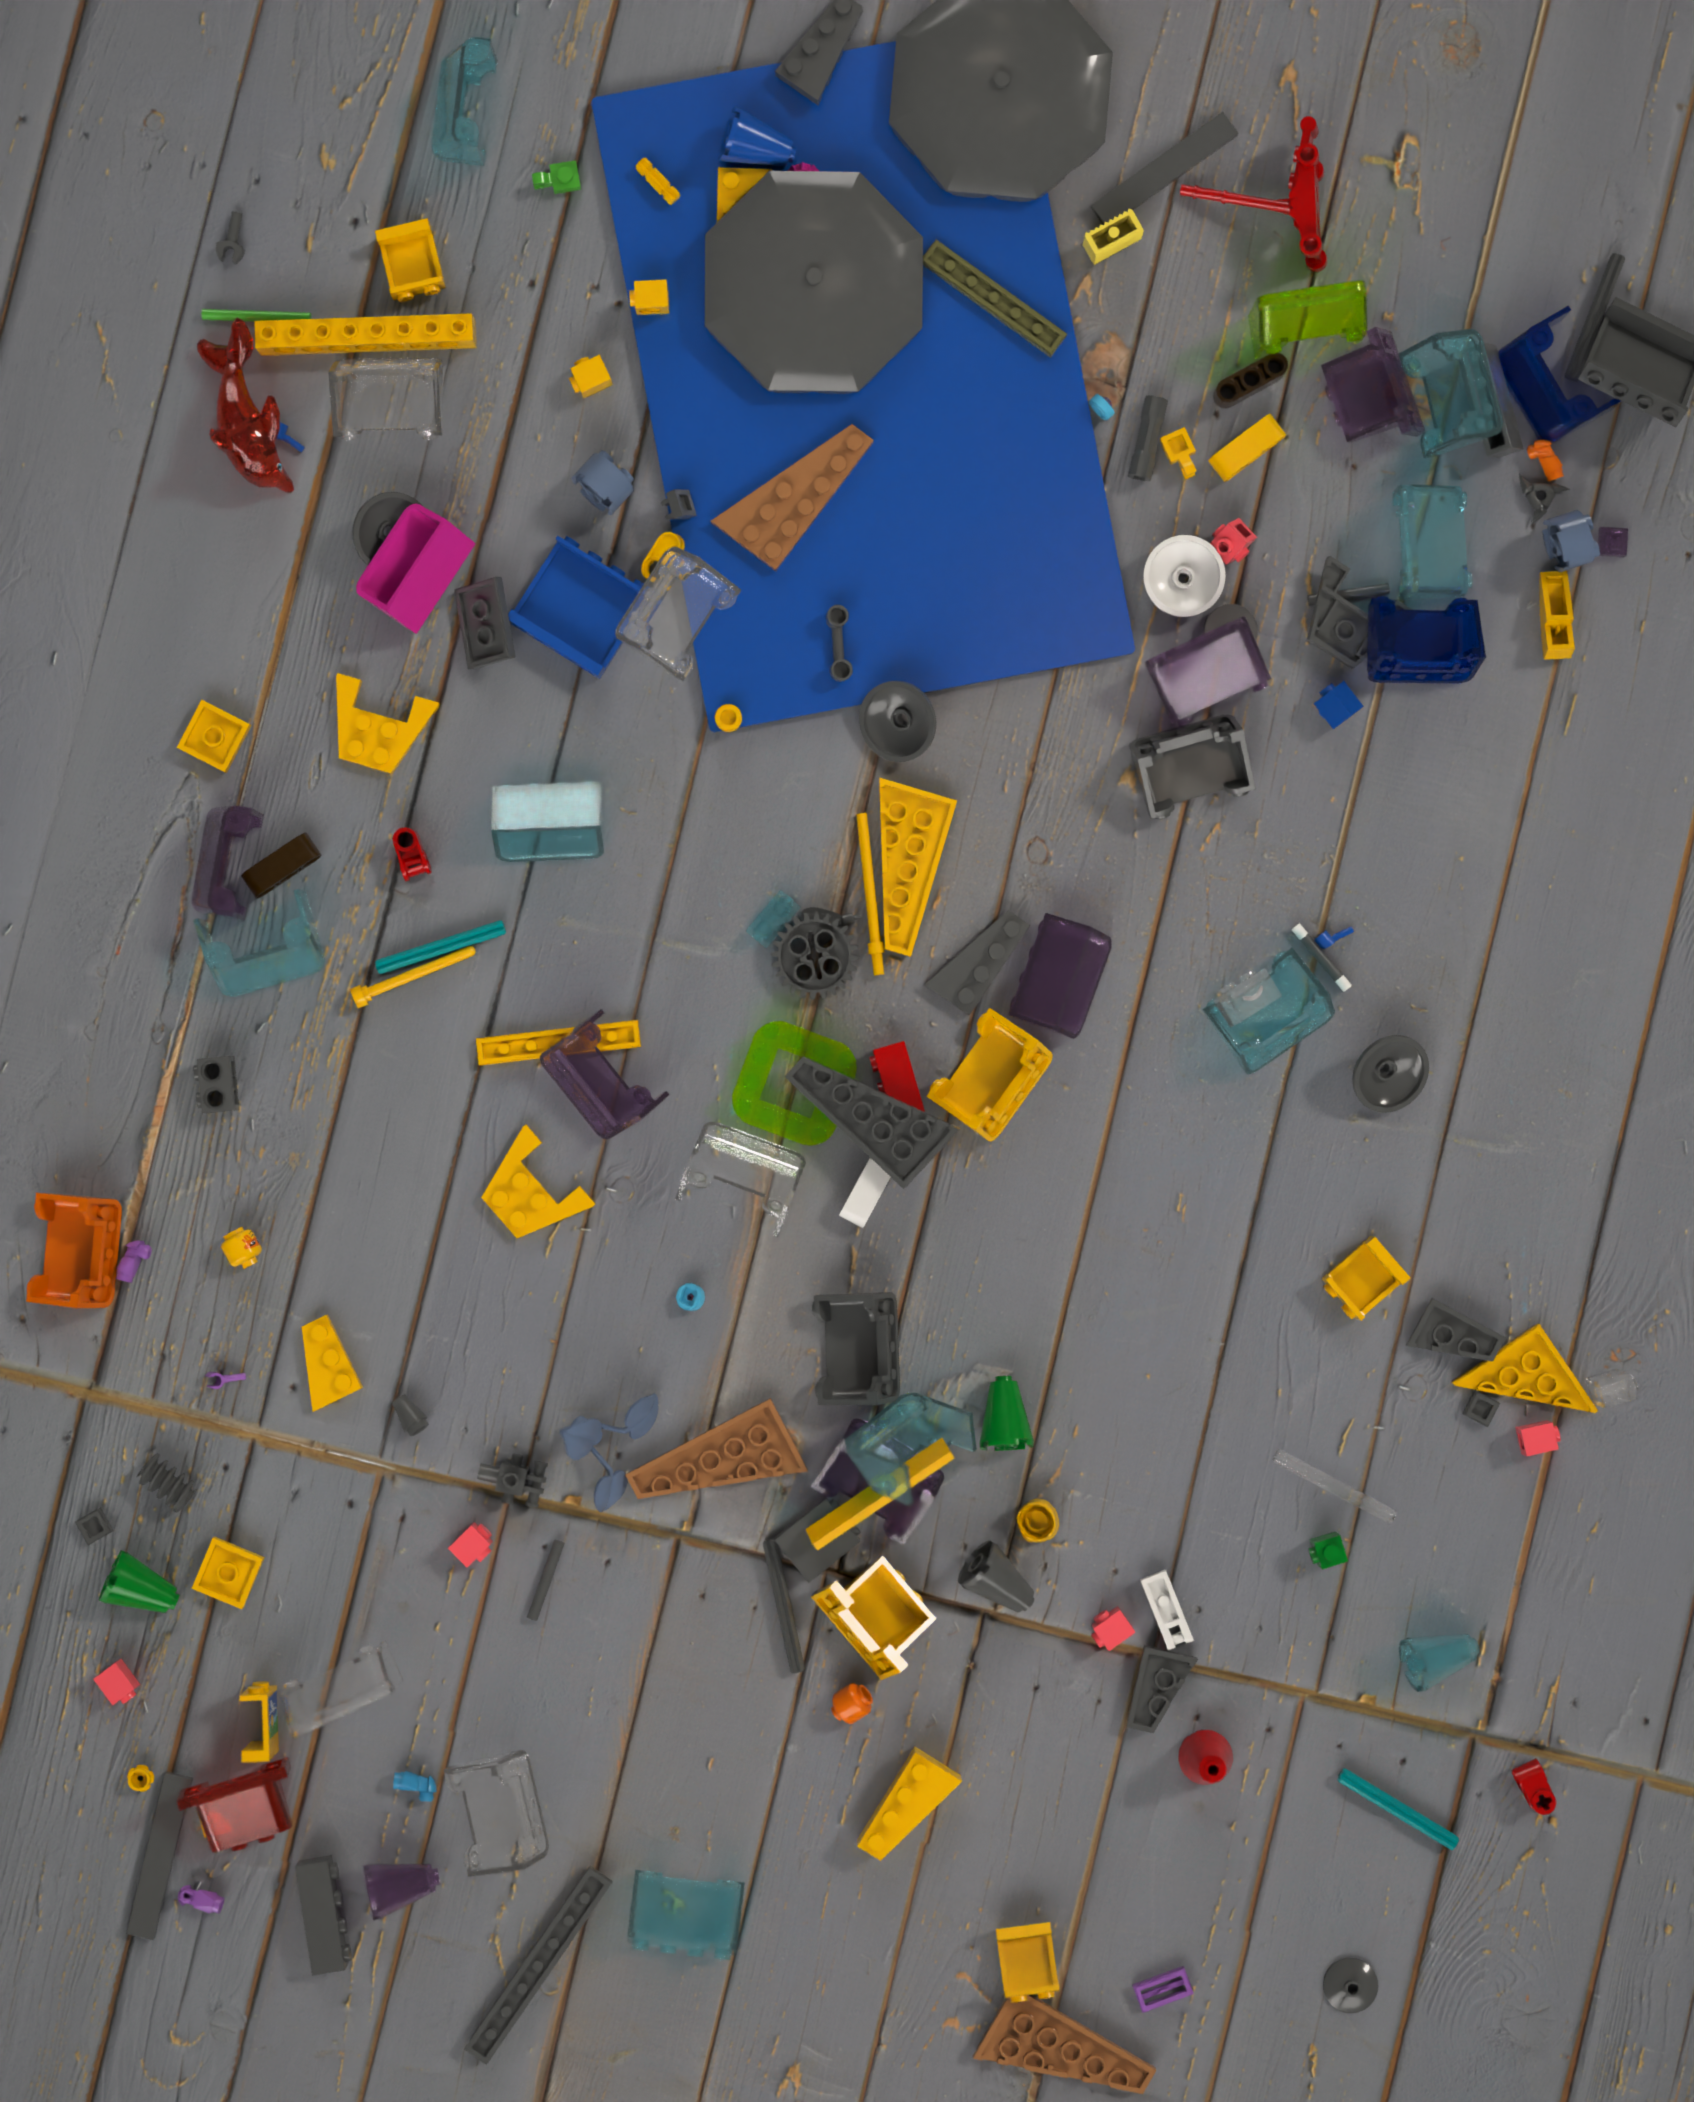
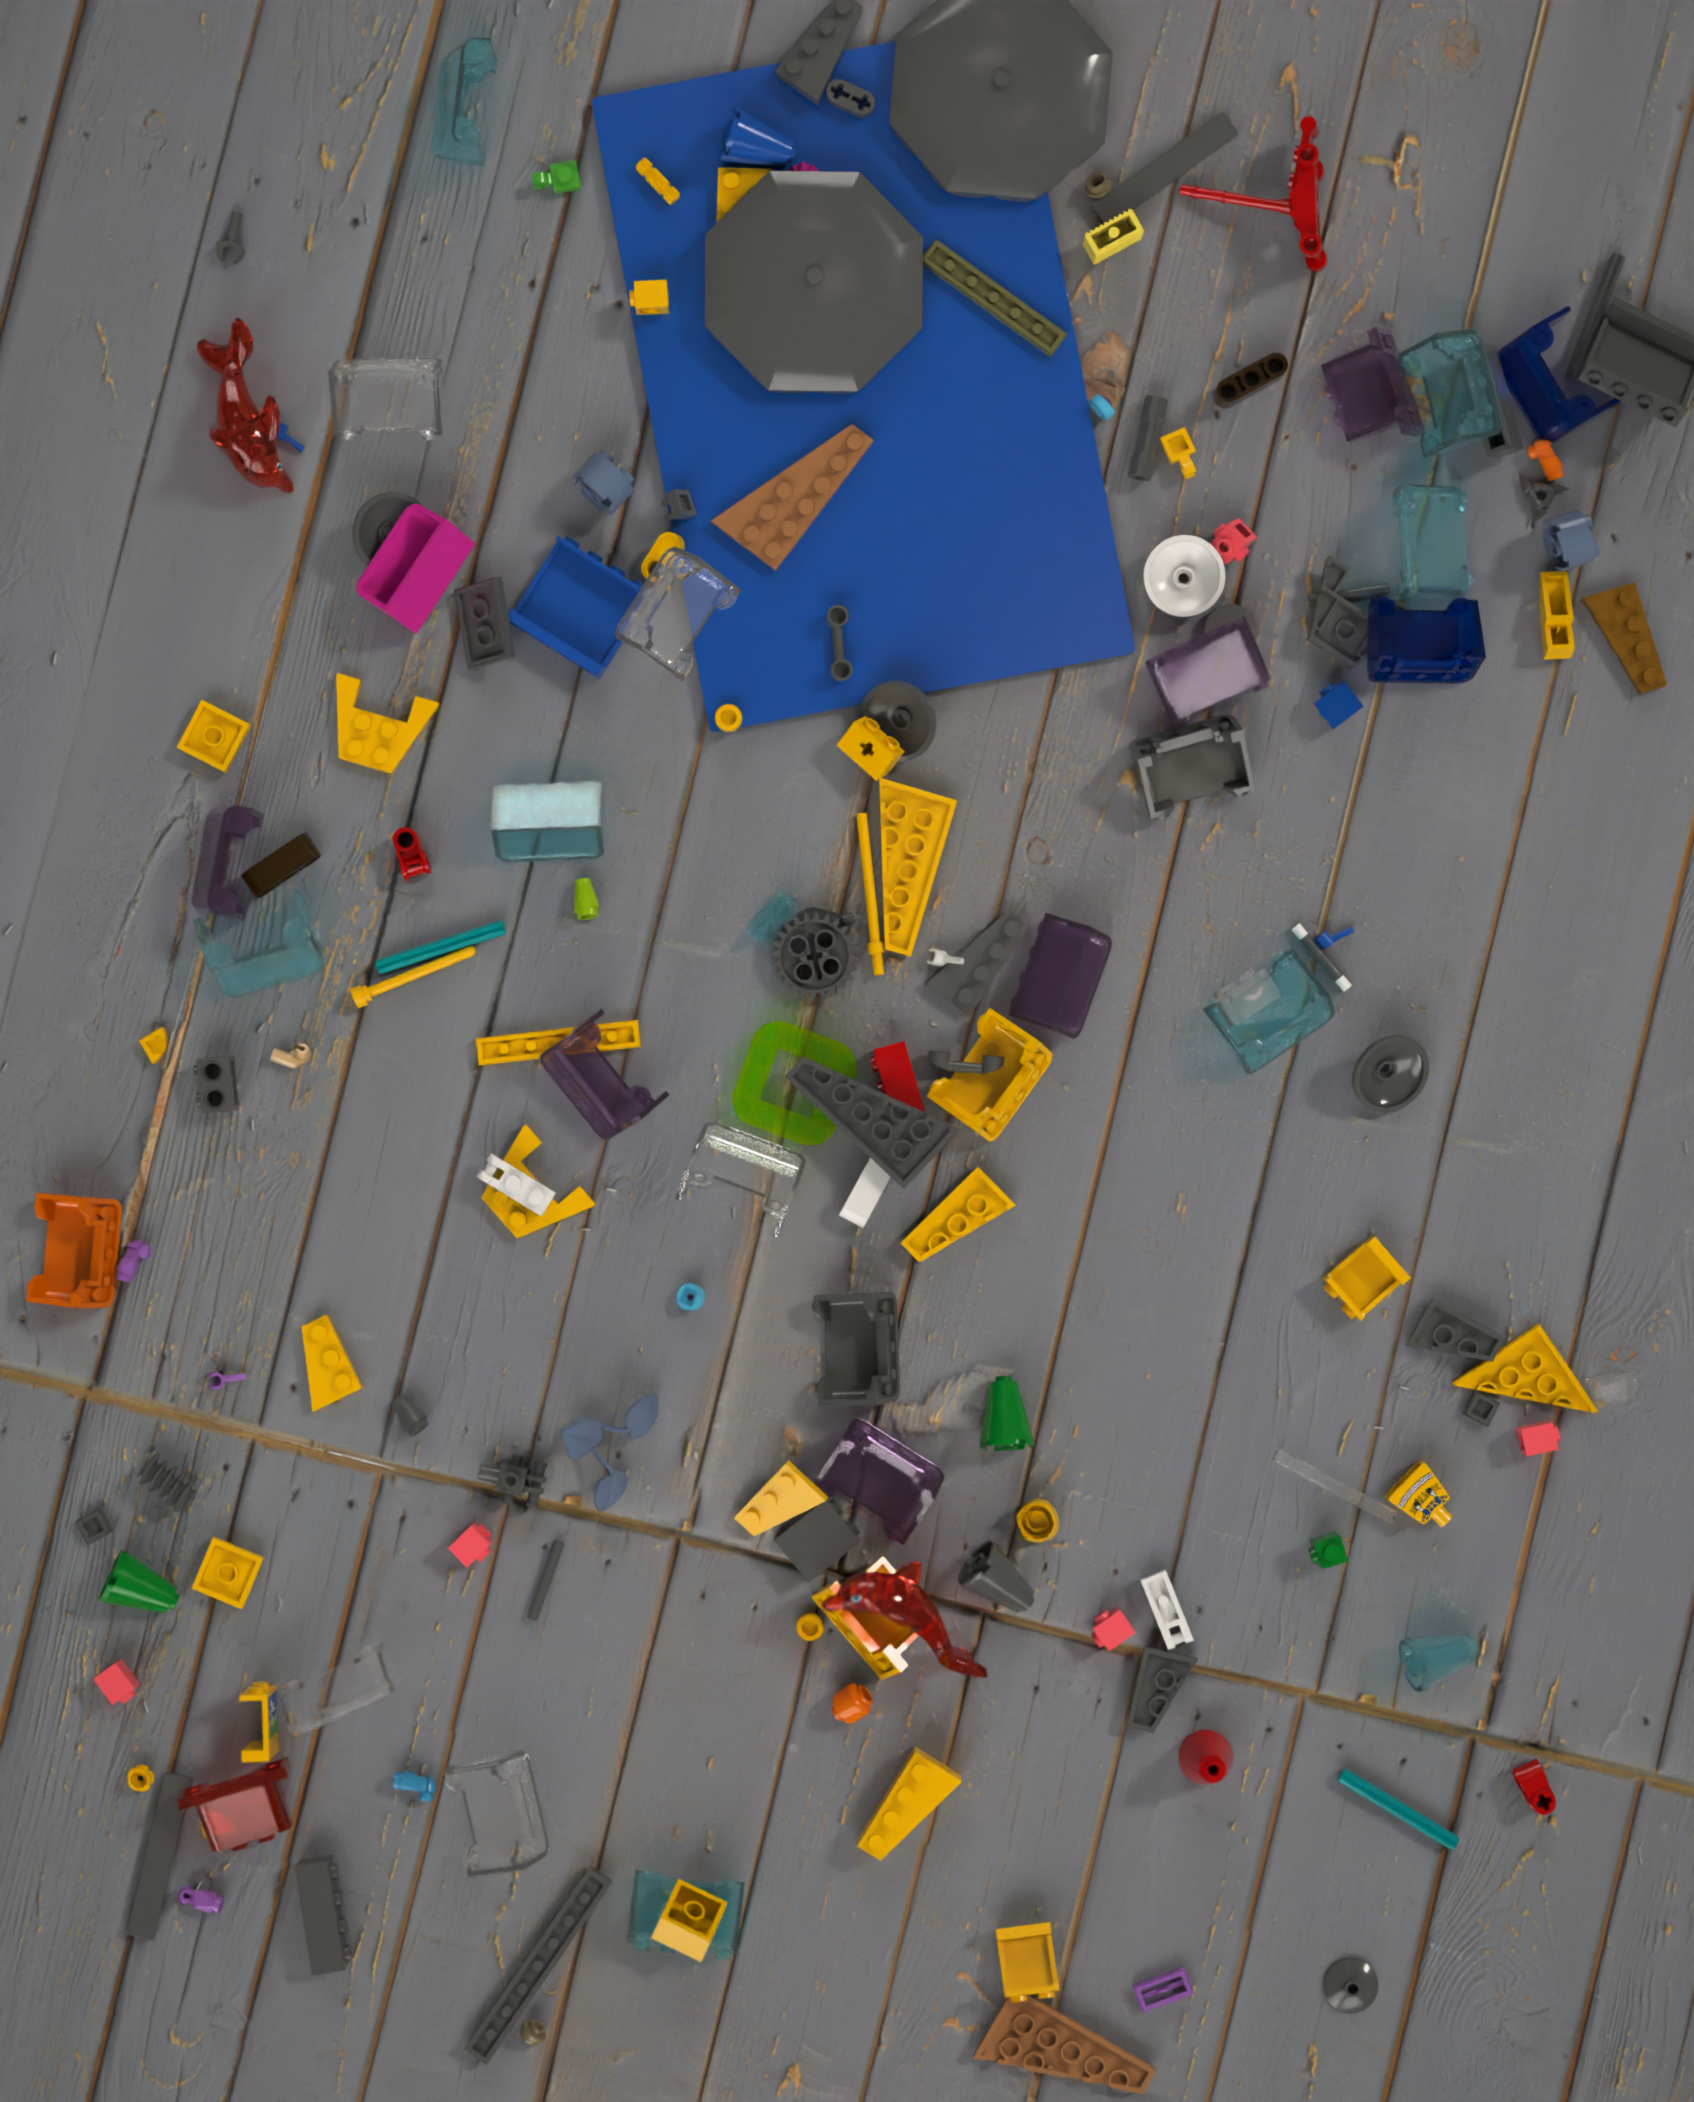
bright green bar [202,309,311,322] -> none
yellow head [221,1227,262,1269] -> none
yellow brick [254,313,477,356] -> none
clear purple cone [363,1864,440,1921] -> none
yellow panel [375,218,446,302] -> none
yellow brick [569,354,613,398] -> none
medium nougat wing [625,1398,808,1499] -> none
dark grey axle [763,1539,805,1673] -> none
yellow tile [805,1438,955,1550] -> none
clear light blue windscreen [845,1393,977,1505] -> none
yellow beam [1208,413,1286,482] -> none
clear neon green windscreen [1248,280,1368,358] -> none
clear purple tile [1598,527,1628,557] -> none
none -> yellow tile [139,1027,168,1064]
none -> tan arm [270,1044,311,1068]
none -> white plate [476,1153,556,1216]
none -> dark tan plate [520,2020,546,2046]
none -> lime cone [574,878,601,920]
none -> yellow brick [651,1878,728,1962]
none -> yellow wing [734,1460,828,1536]
none -> yellow tile [796,1612,824,1641]
none -> clear red animal [821,1561,987,1678]
none -> dark grey beam [826,79,875,119]
none -> yellow brick [837,716,905,781]
none -> yellow wing [900,1166,1016,1262]
none -> white hand [927,948,964,967]
none -> dark grey bar [928,1050,1005,1074]
none -> dark tan plate [1085,172,1112,198]
none -> yellow torso [1383,1459,1452,1527]
none -> pearl gold wing [1581,582,1667,694]

